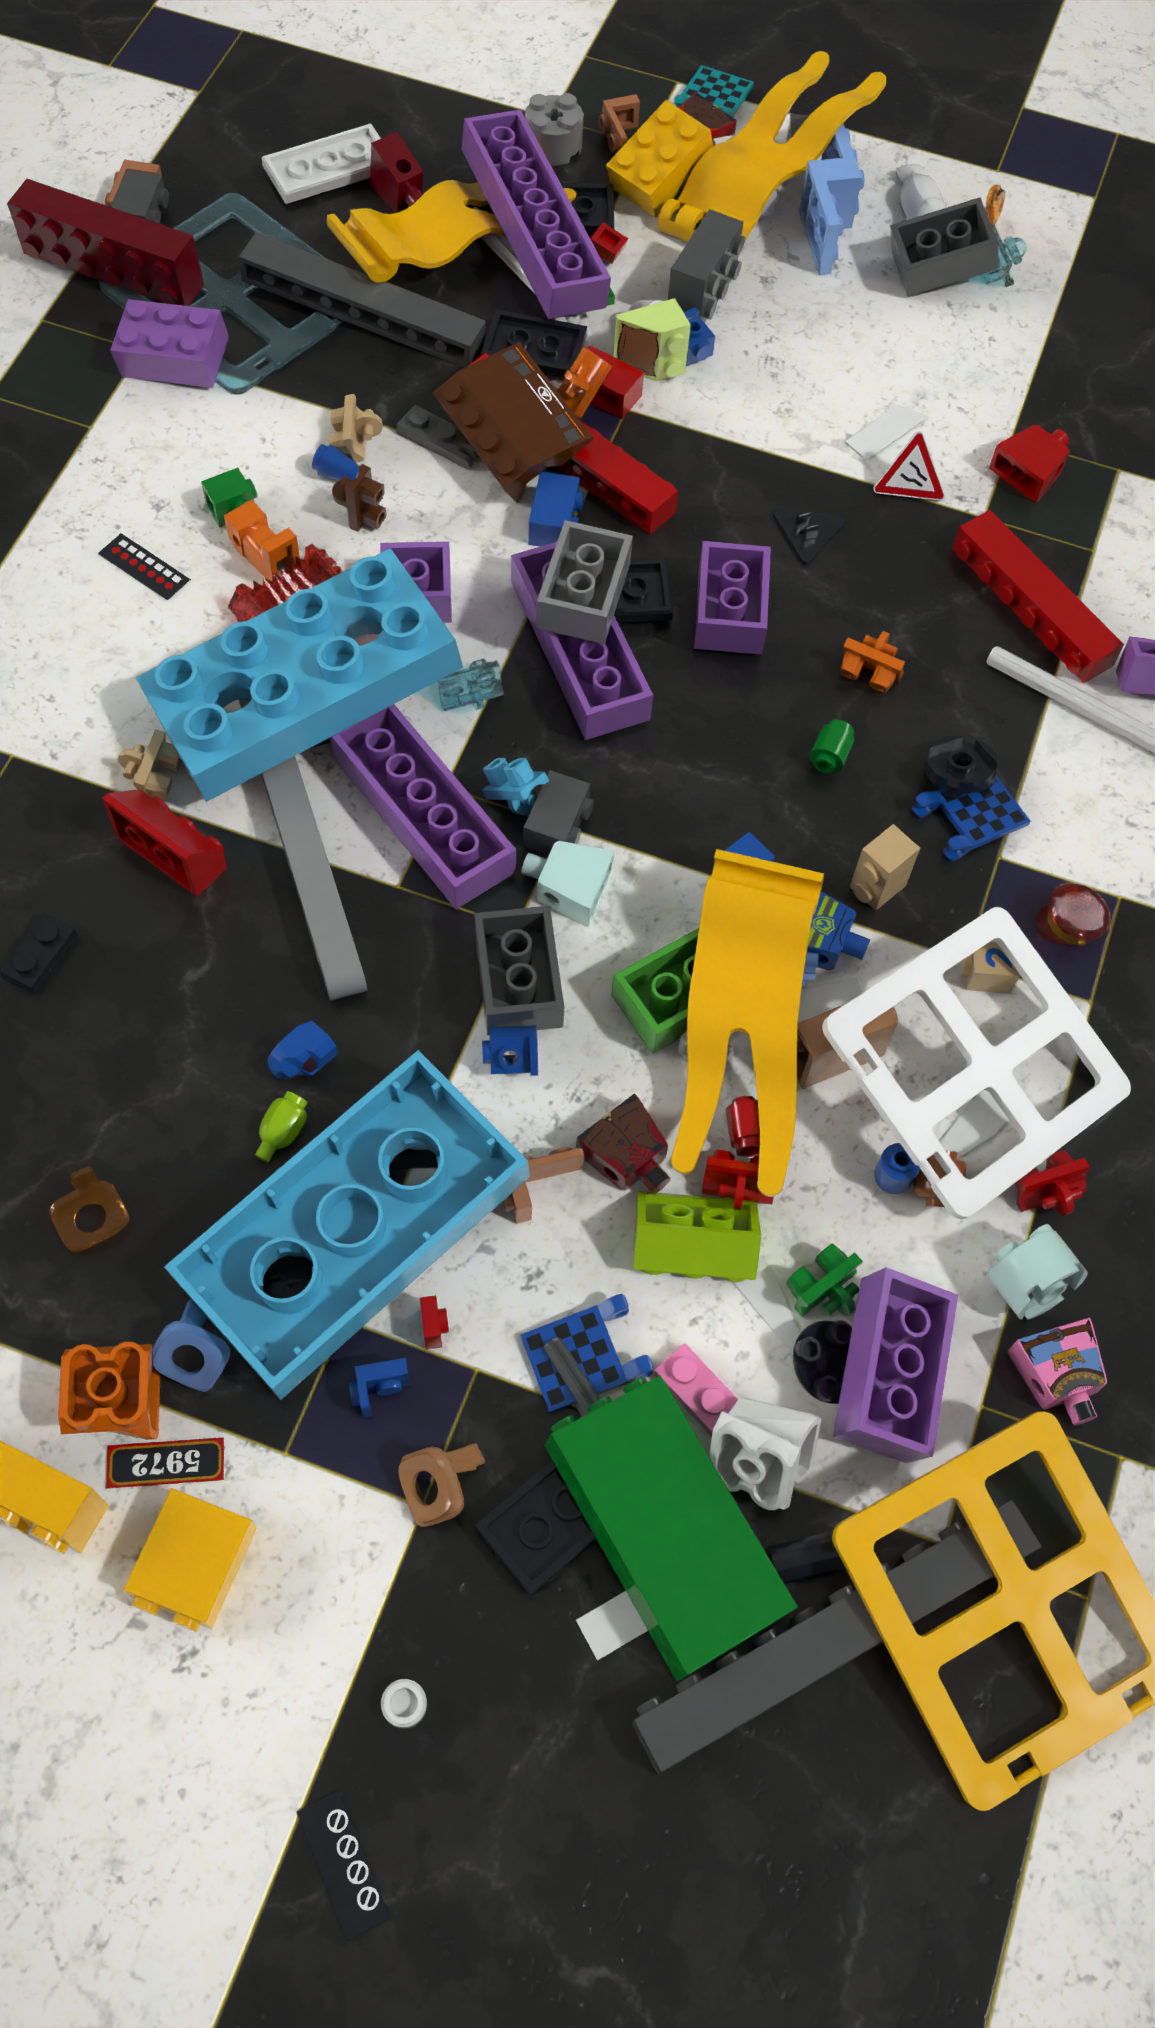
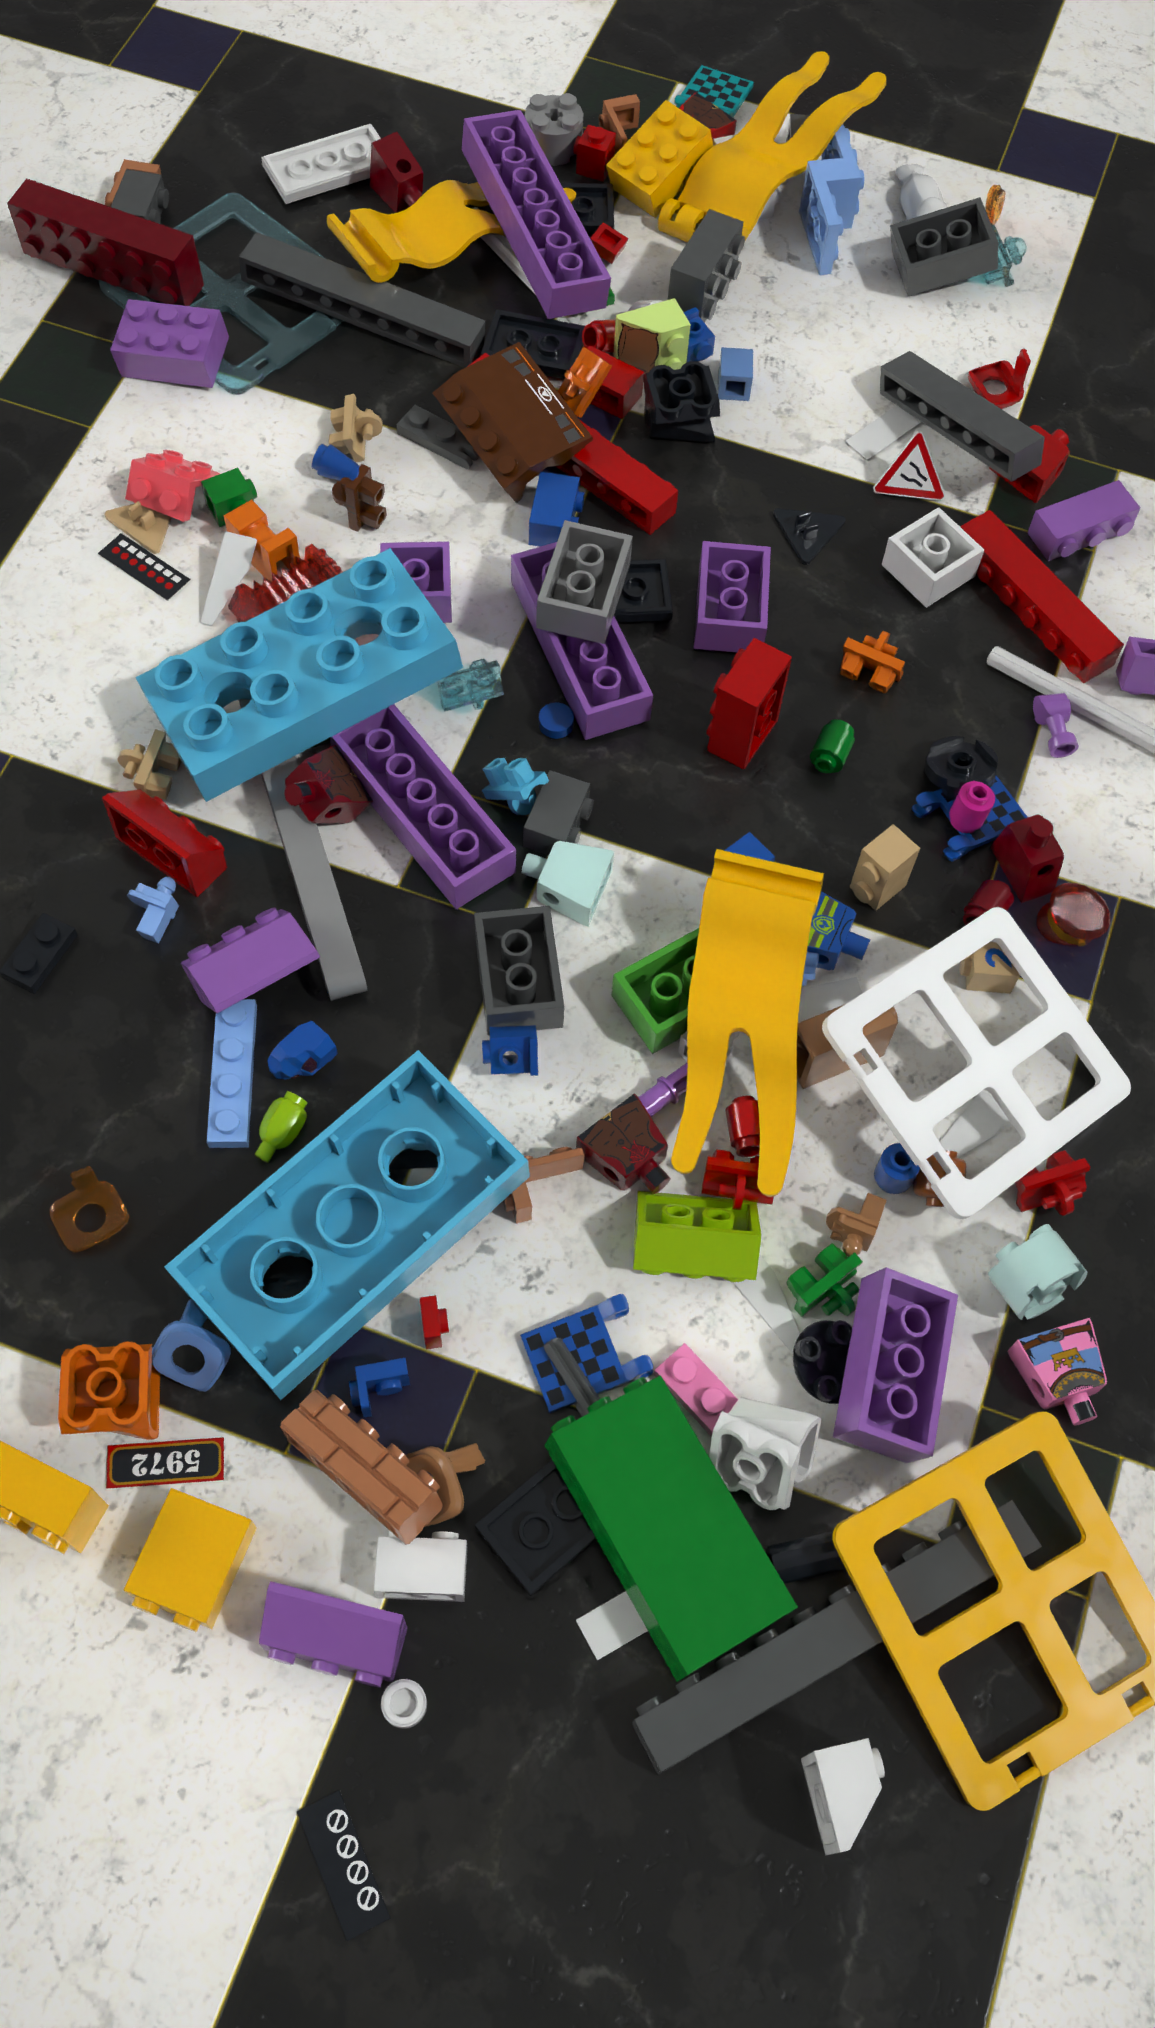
none -> tan piece [105,501,172,554]
none -> coral bracket [125,450,220,522]
none -> light blue piece [127,877,179,944]
none -> medium lavender slope [181,907,320,1013]
none -> white sticker [200,532,257,625]
none -> light blue plate [207,999,257,1148]
none -> medium lavender slope [259,1581,407,1687]
none -> nougat brick [280,1390,443,1545]
none -> torso [285,745,373,824]
none -> white brick [374,1531,467,1602]
none -> blue tile [539,702,574,739]
none -> red brick [573,124,616,182]
none -> red brick [582,320,616,353]
none -> medium lavender axle [638,1062,688,1117]
none -> black piece [643,361,720,443]
none -> red brick [706,638,792,770]
none -> medium blue brick [718,347,753,401]
none -> white slope [801,1738,885,1855]
none -> medium nougat piece [826,1193,887,1257]
none -> dark grey brick [880,351,1045,482]
none -> white brick [882,507,984,608]
none -> dark pink brick [949,781,995,833]
none -> dark red brick [963,880,1014,925]
none -> red piece [968,349,1031,409]
none -> dark red torso [990,814,1064,903]
none -> medium lavender brick [1027,480,1140,561]
none -> medium lavender leg [1033,693,1079,758]

